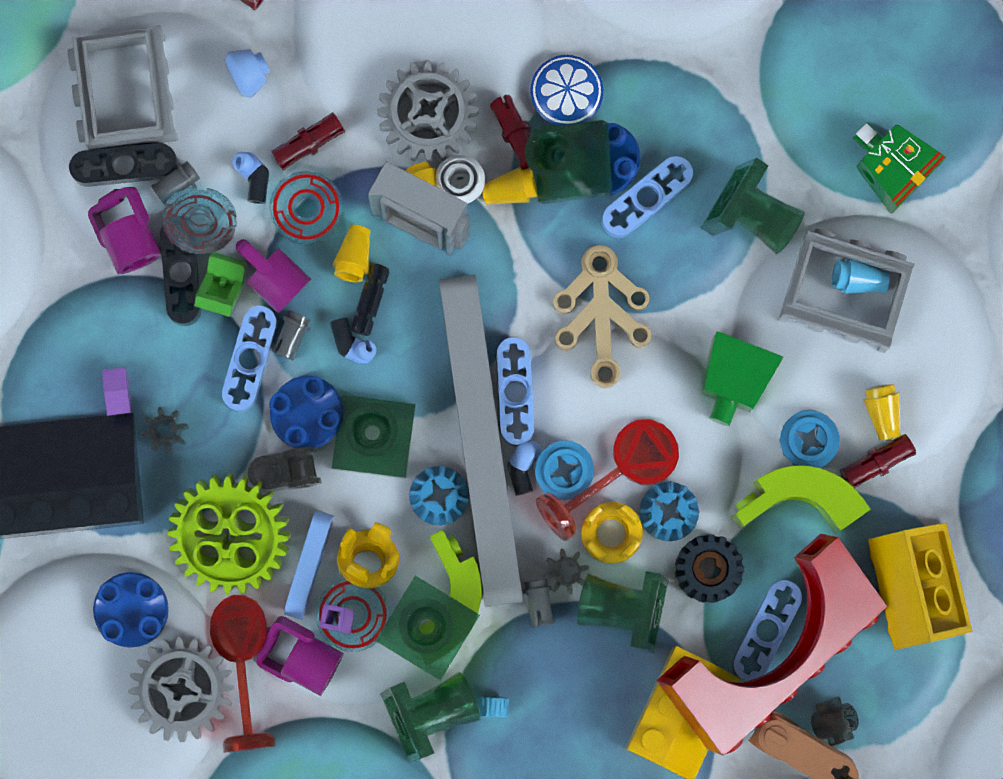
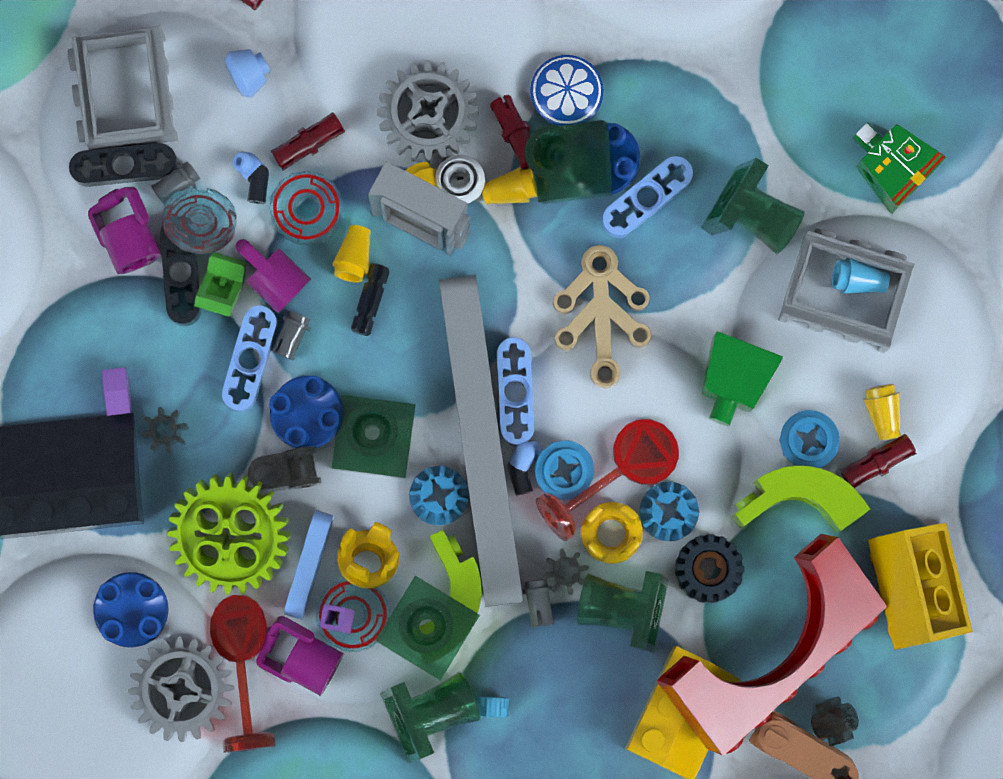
arm [330,317,376,364] -> none
light blue beam [732,580,802,681] -> none

